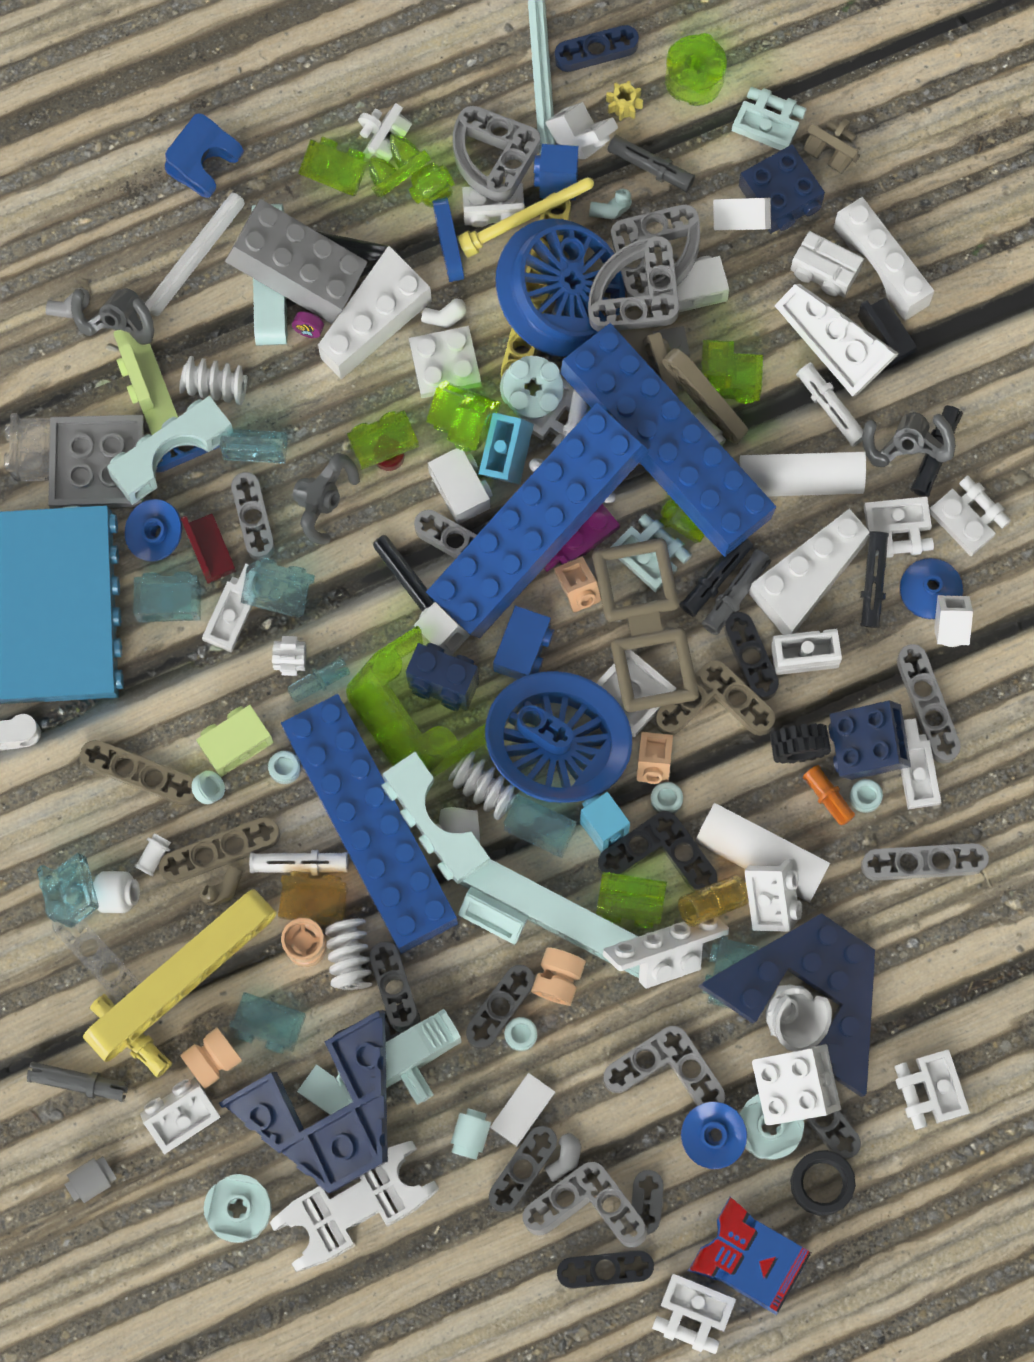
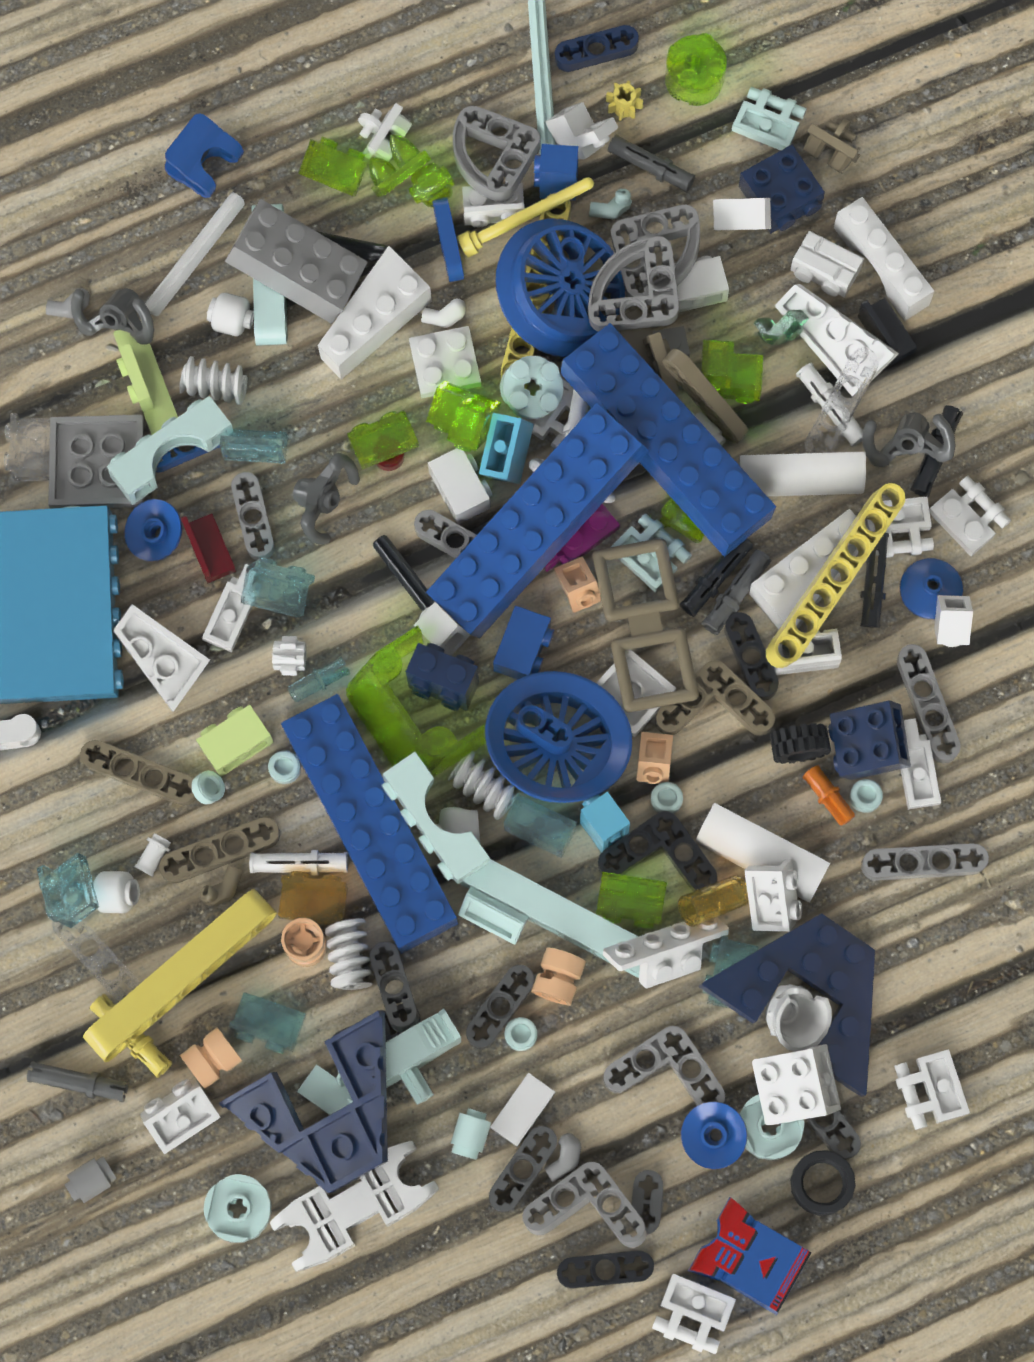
clear light blue brick [133,572,201,622] -> none
magenta tile [292,312,324,338] -> none
none -> white wing [113,604,210,712]
none -> white head [207,293,254,336]
none -> clear green bracket [754,310,809,345]
none -> light yellow beam [766,483,905,668]
none -> clear beam [805,347,879,453]

